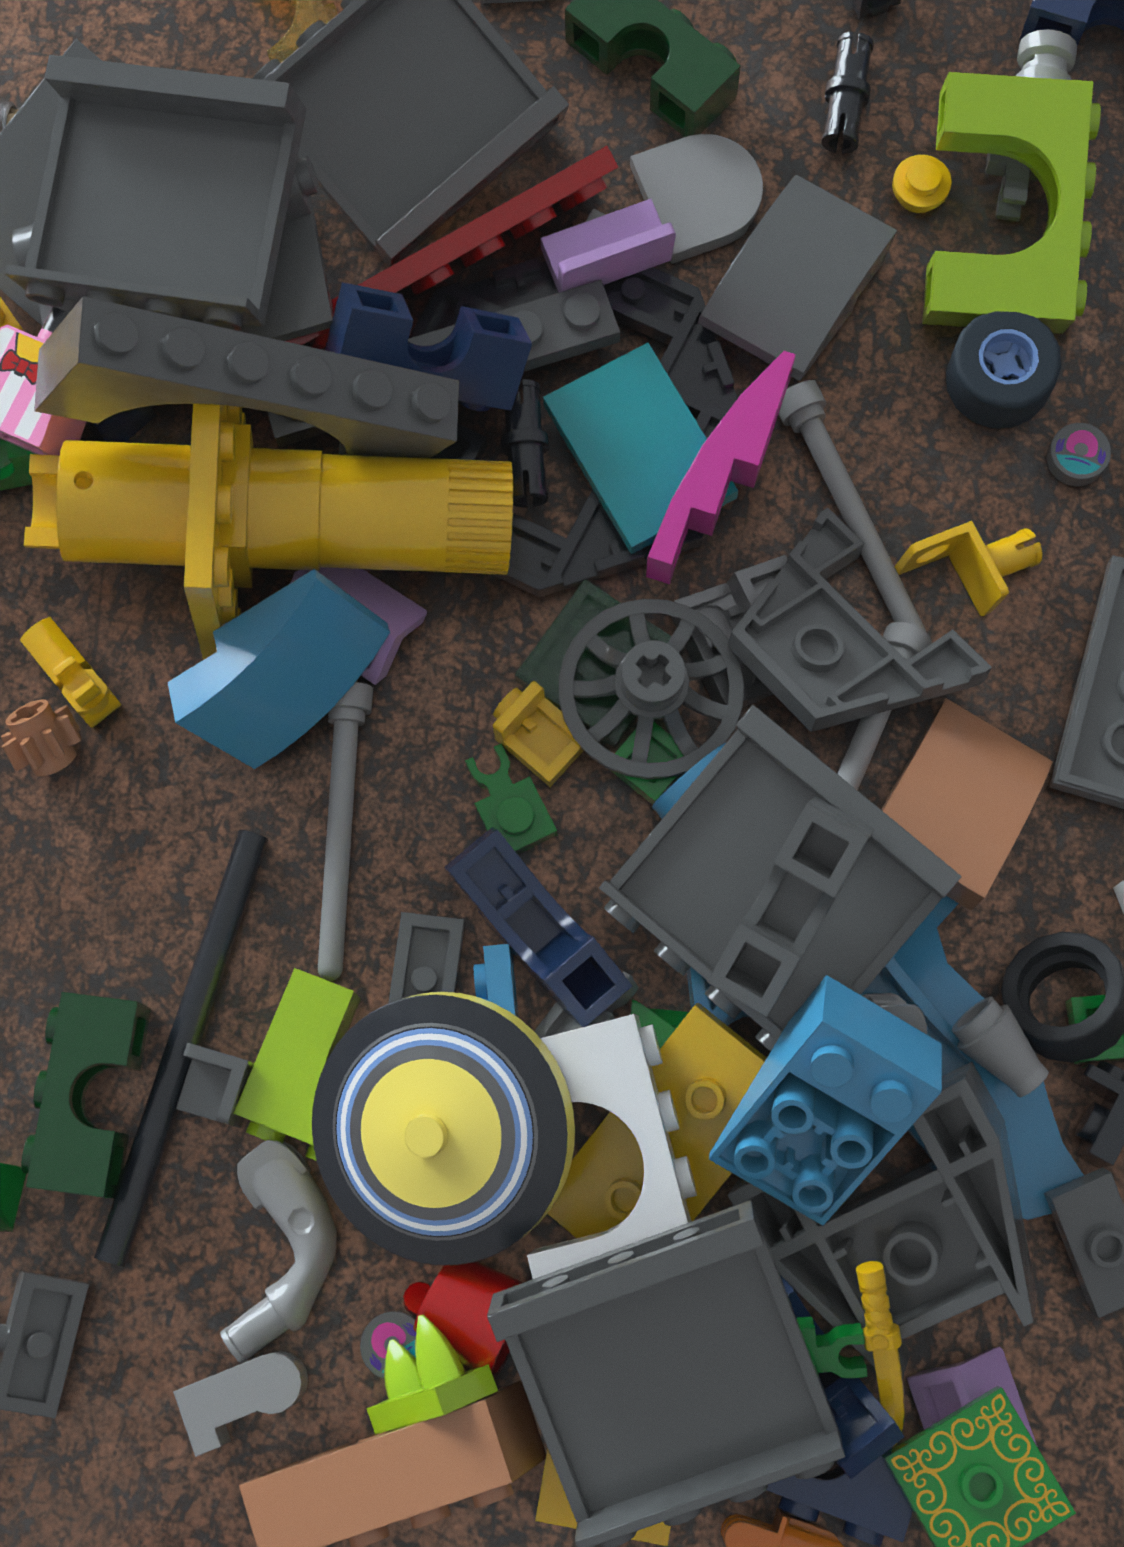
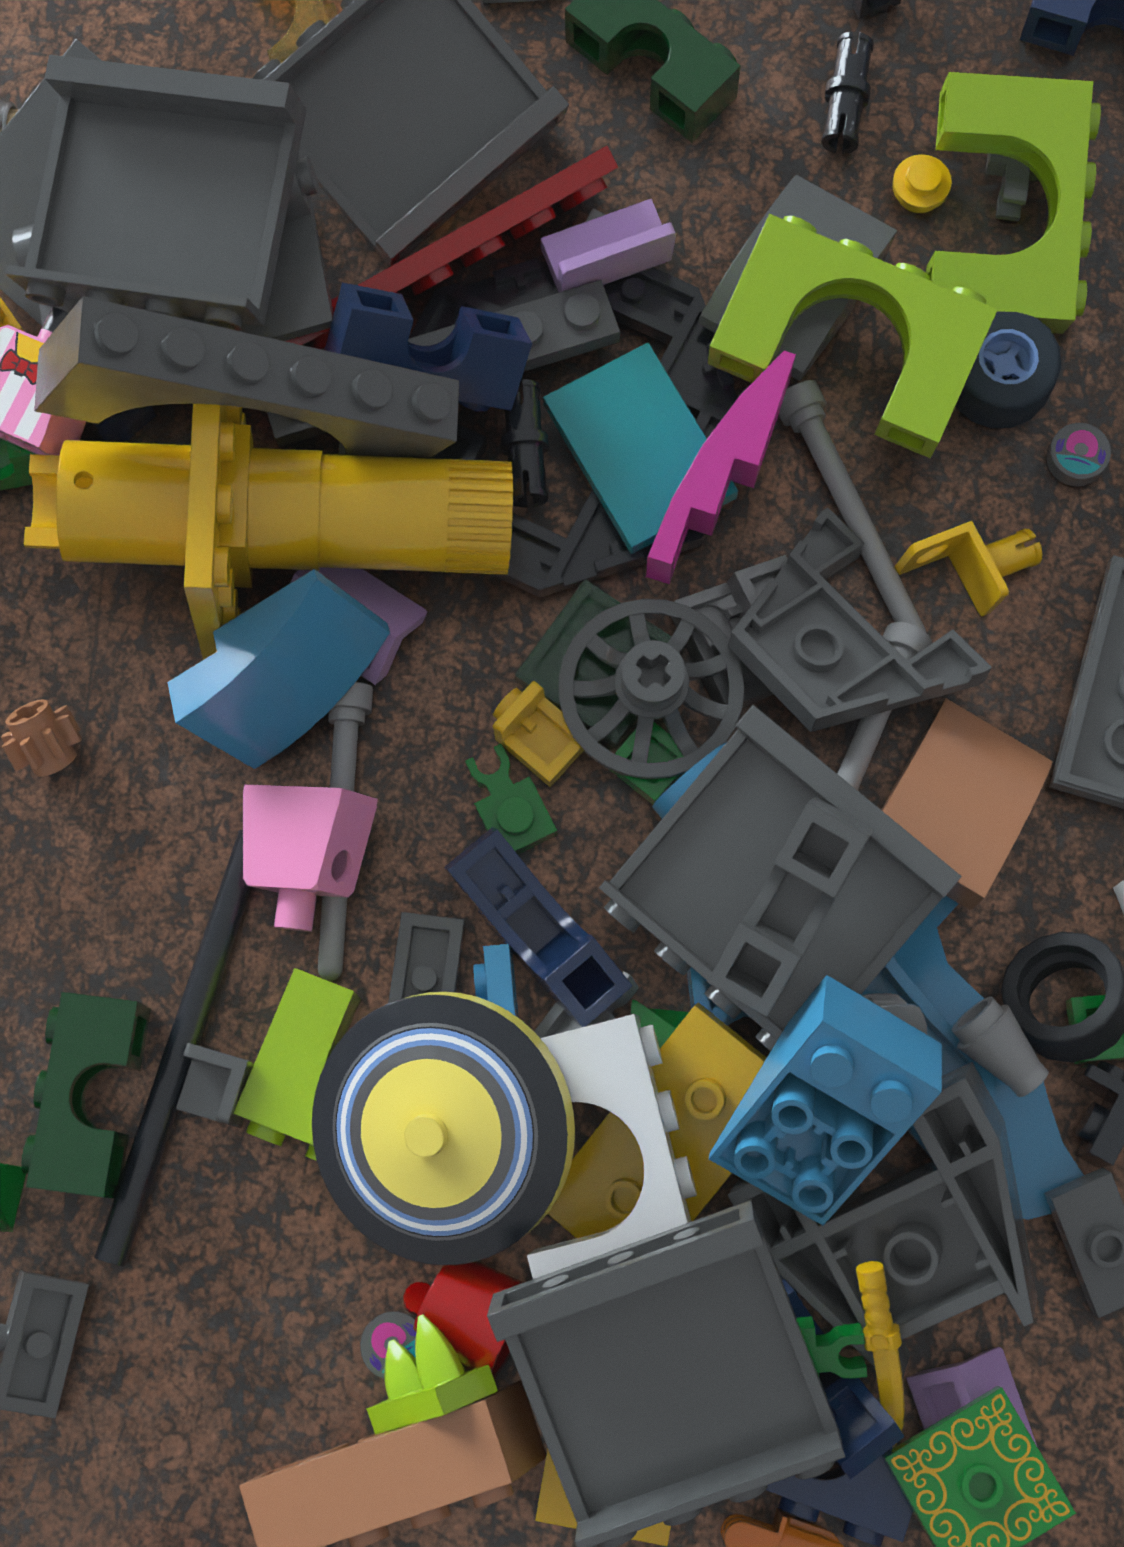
yellow bar [20,617,122,728] -> none
light grey leg [173,1351,308,1457] -> none
light grey piece [220,1140,337,1363] -> none
light grey tile [630,134,763,264] -> none
light grey wheel [1016,29,1077,80] -> none
none -> bright pink torso [243,785,378,932]
none -> lime arch [708,213,998,458]

